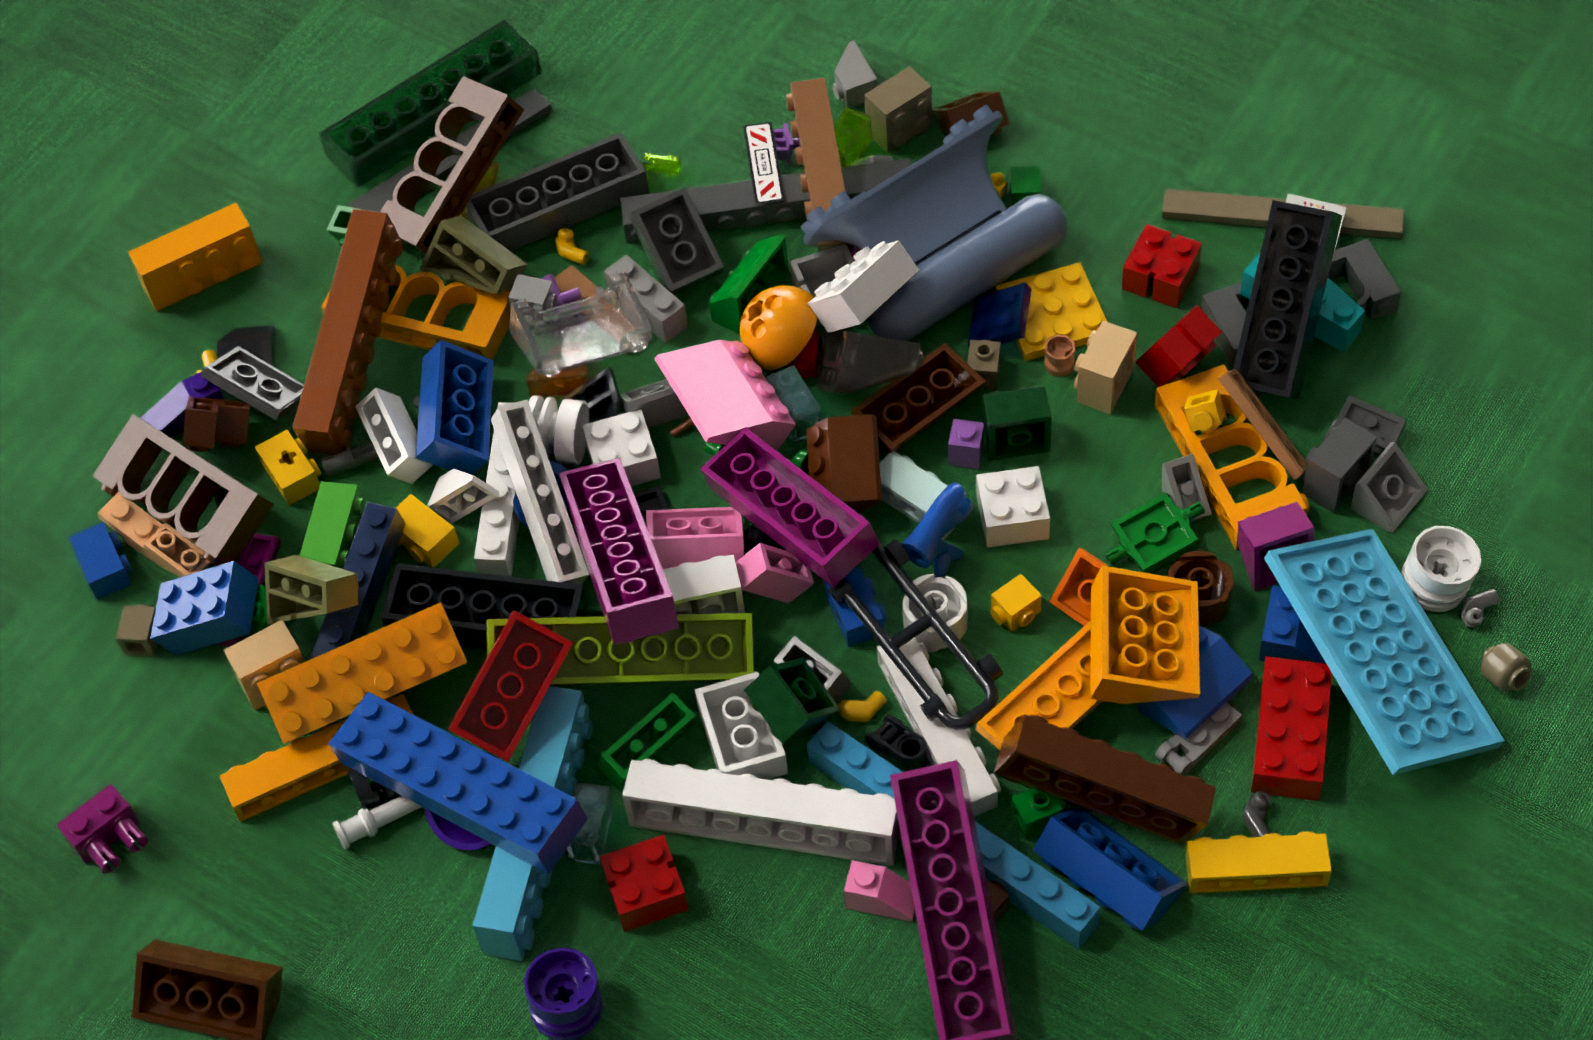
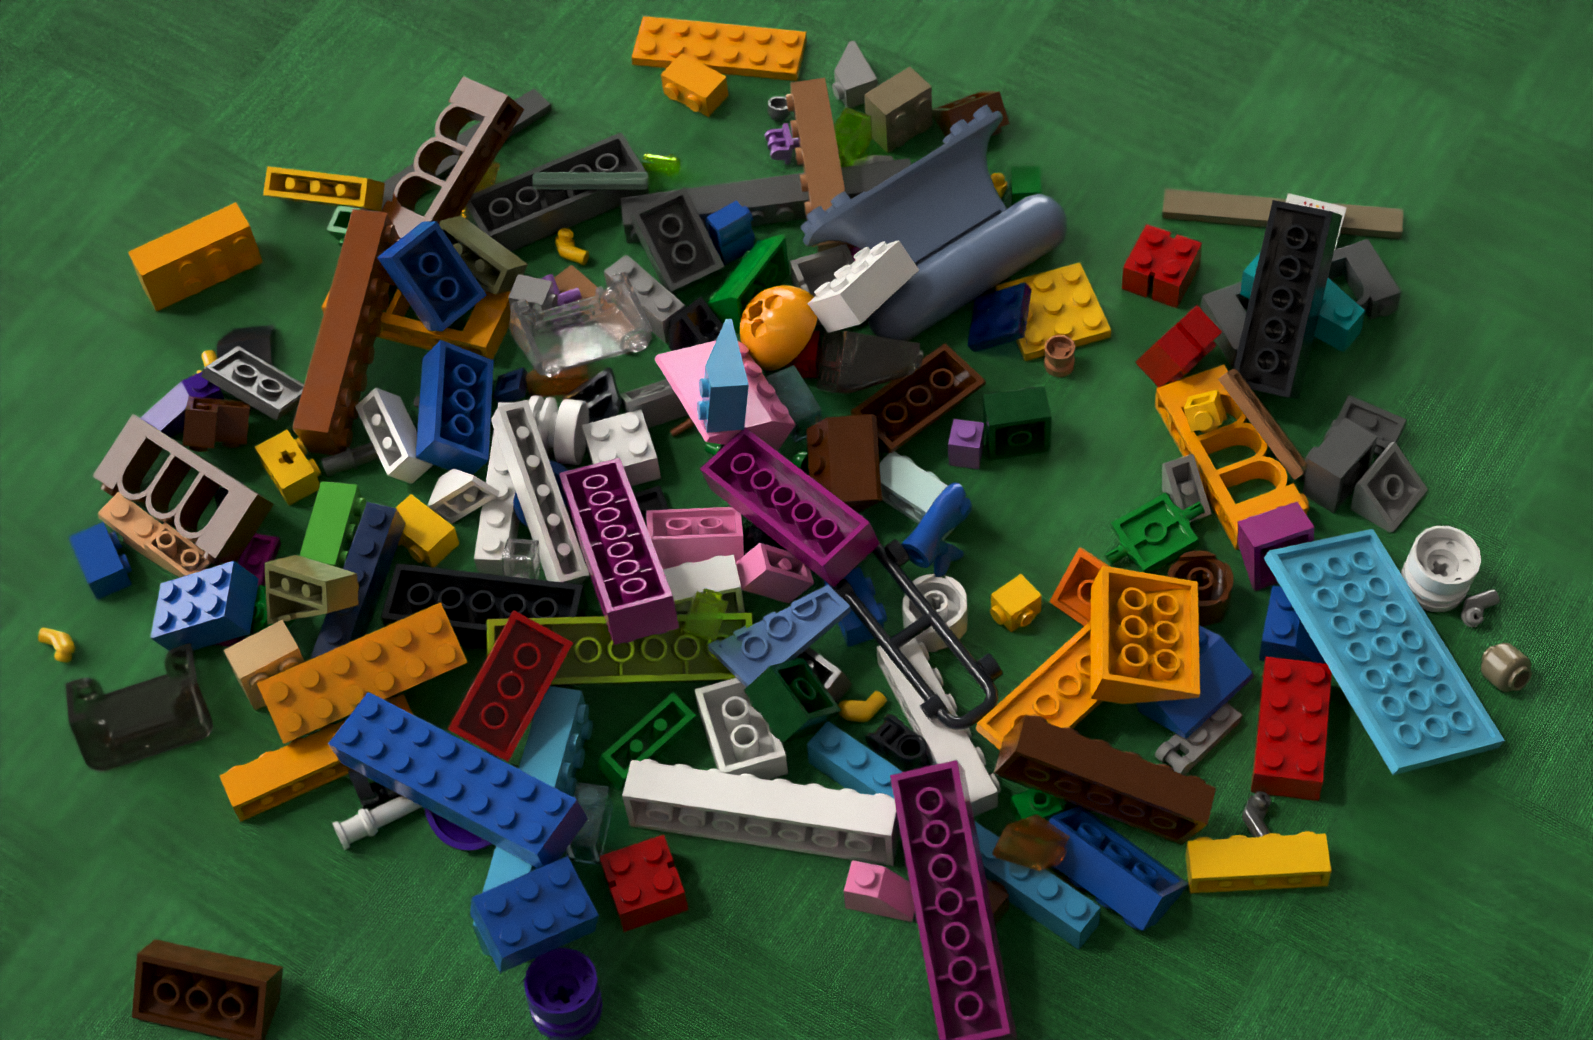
magenta brick [56,784,148,874] -> none
dark tan brick [116,604,158,656] -> none
clear green brick [319,19,542,188] -> none
sticker [743,122,785,204] -> none
dark tan brick [967,340,1001,390] -> none
white brick [976,466,1050,548] -> none
tan brick [1074,321,1137,415] -> none
none -> yellow arm [38,627,75,663]
none -> clear smoke windscreen [65,643,213,772]
none -> yellow brick [263,166,385,212]
none -> blue brick [377,221,487,331]
none -> blue brick [470,856,599,973]
none -> dark blue plate [493,367,530,403]
none -> clear brick [501,539,541,580]
none -> sand green axle [532,172,649,190]
none -> light orange plate [631,16,807,81]
none -> light orange brick [661,53,729,117]
none -> black slope [669,297,723,351]
none -> clear neon green brick [681,588,728,642]
none -> dark azure slope [697,319,749,433]
none -> blue brick [705,200,755,266]
none -> medium blue wing [708,585,851,687]
none -> dark grey hinge [767,96,790,121]
none -> clear orange slope [992,814,1070,871]

